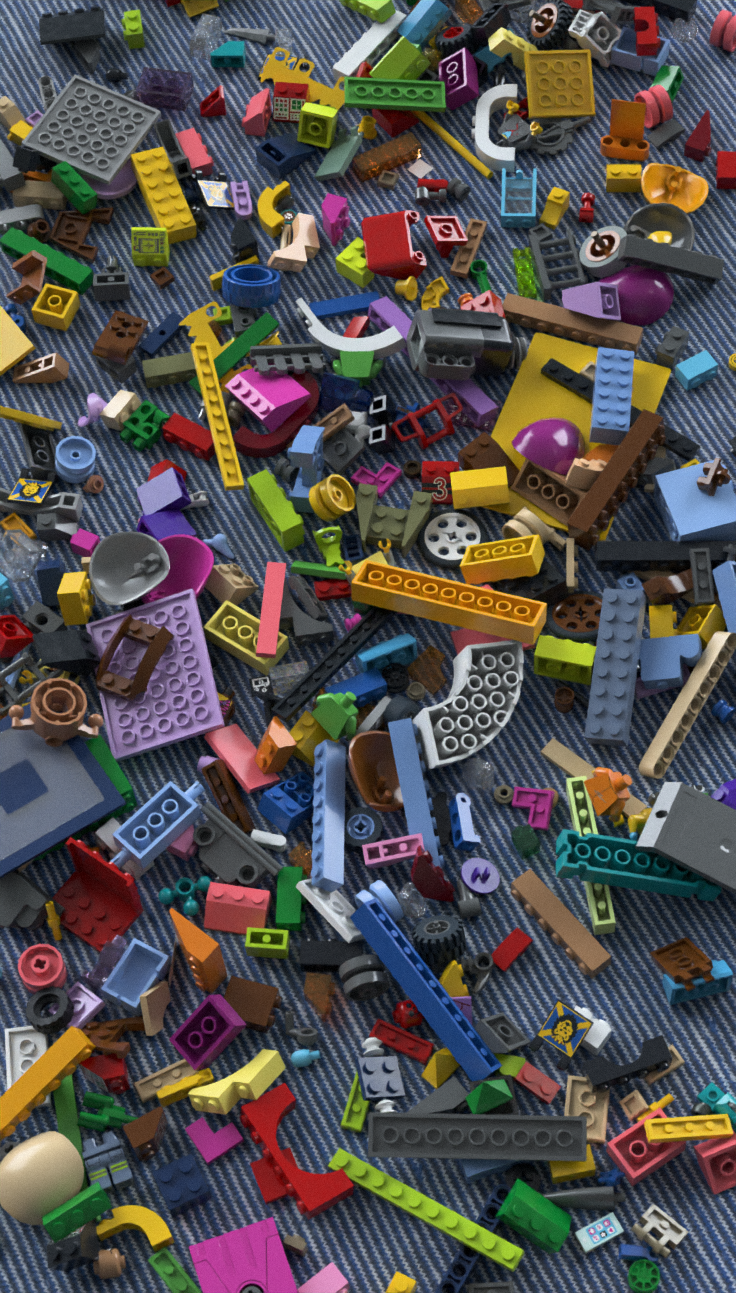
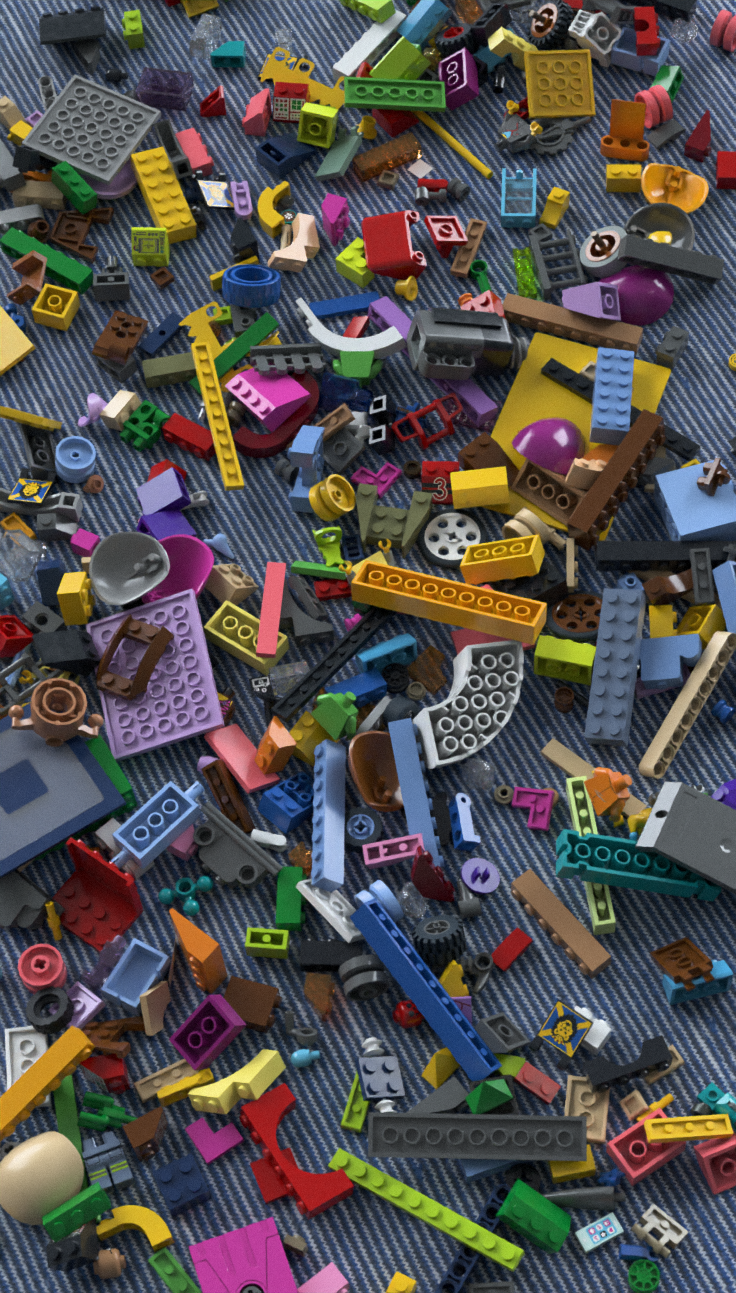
medium nougat slope [12,352,69,383] -> none
coral slope [204,882,272,935] -> none
flat silver bar [223,28,277,45] -> none
lime brick [247,469,305,552] -> none
red tile [369,1018,435,1065] -> none
yellow tile [421,277,449,310] -> none
white arch [472,84,517,172] -> none
clear green brick [511,824,540,860] -> none
red leg [579,193,595,223] -> none
medium azure brick [675,350,718,391] -> none

